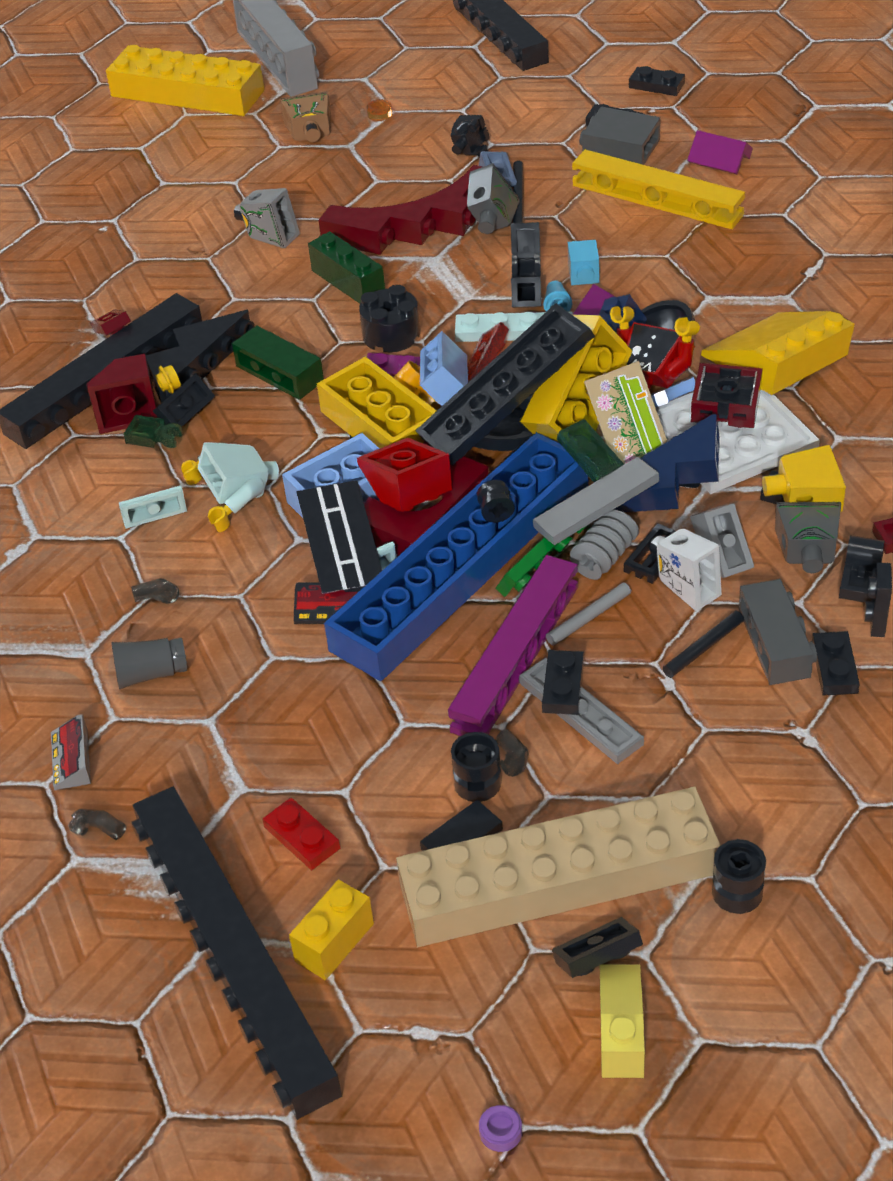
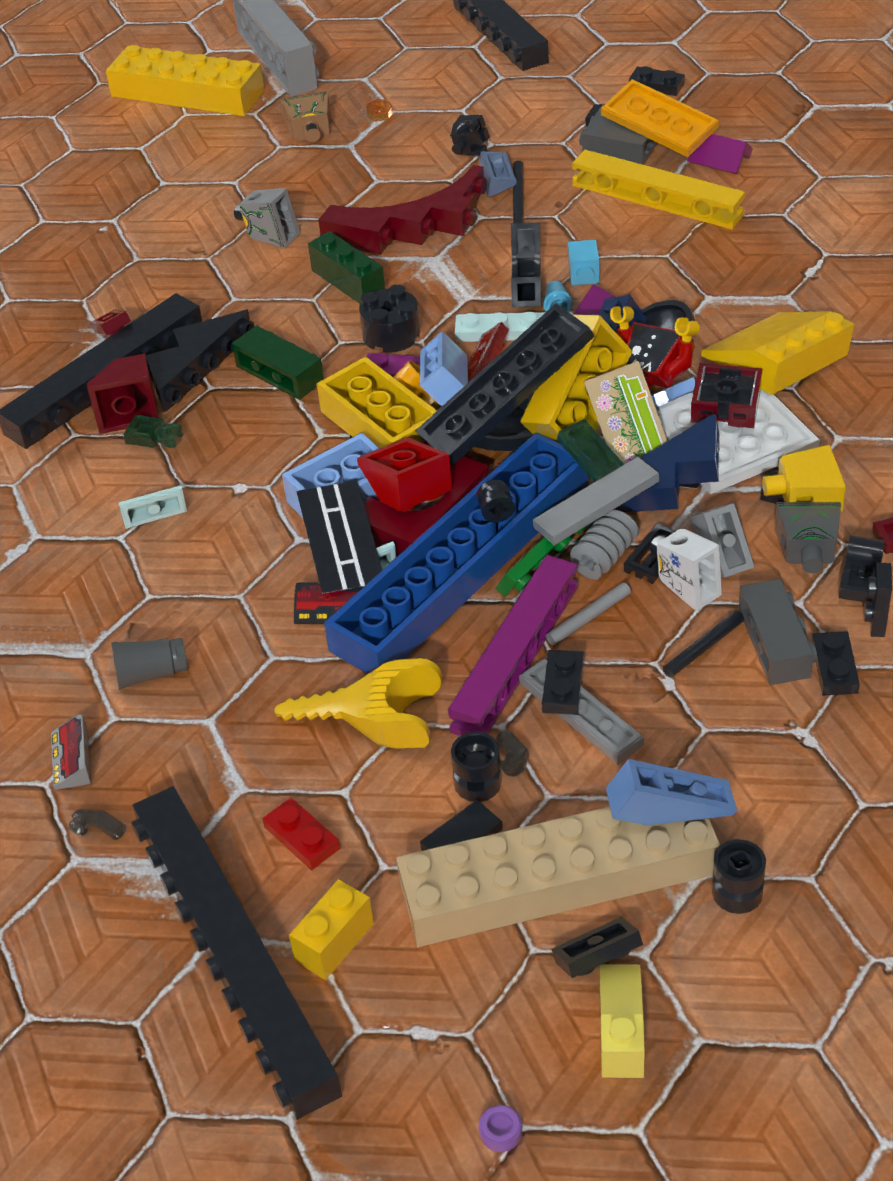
clear smoke arm [131,578,179,604] -> none
black plate [153,373,215,434] -> none
yellow plate [155,365,181,394] -> none
light aqua torso [181,442,279,532] -> none
dark grey torso [467,163,520,234] -> none
none -> yellow animal [274,658,443,749]
none -> light orange plate [601,79,719,158]
none -> medium blue slope [606,759,737,825]

